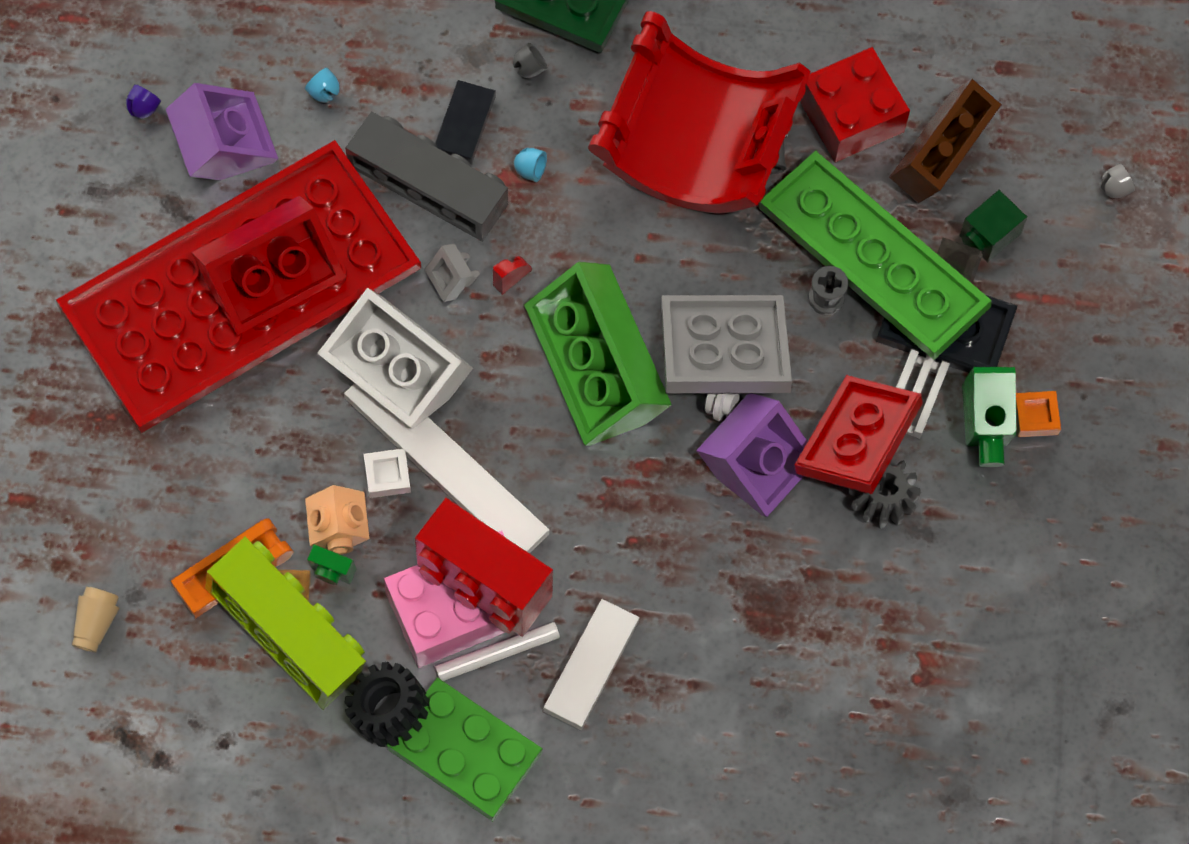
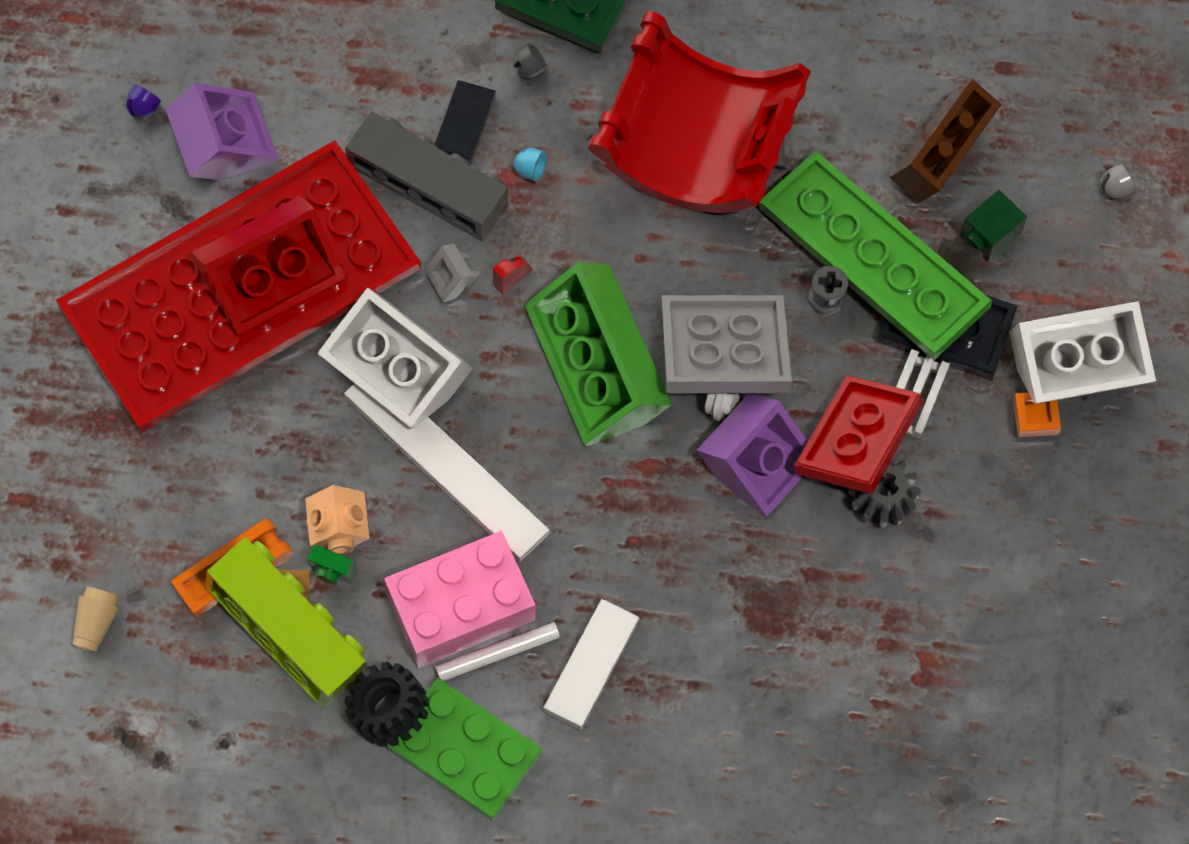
medium azure hinge [305,68,340,103] -> none
white plate [364,448,411,498] -> none
red brick [415,498,553,637] -> none
red brick [800,47,910,163] -> none
green torso [962,367,1016,467] -> none
none -> white slope [1009,301,1156,404]

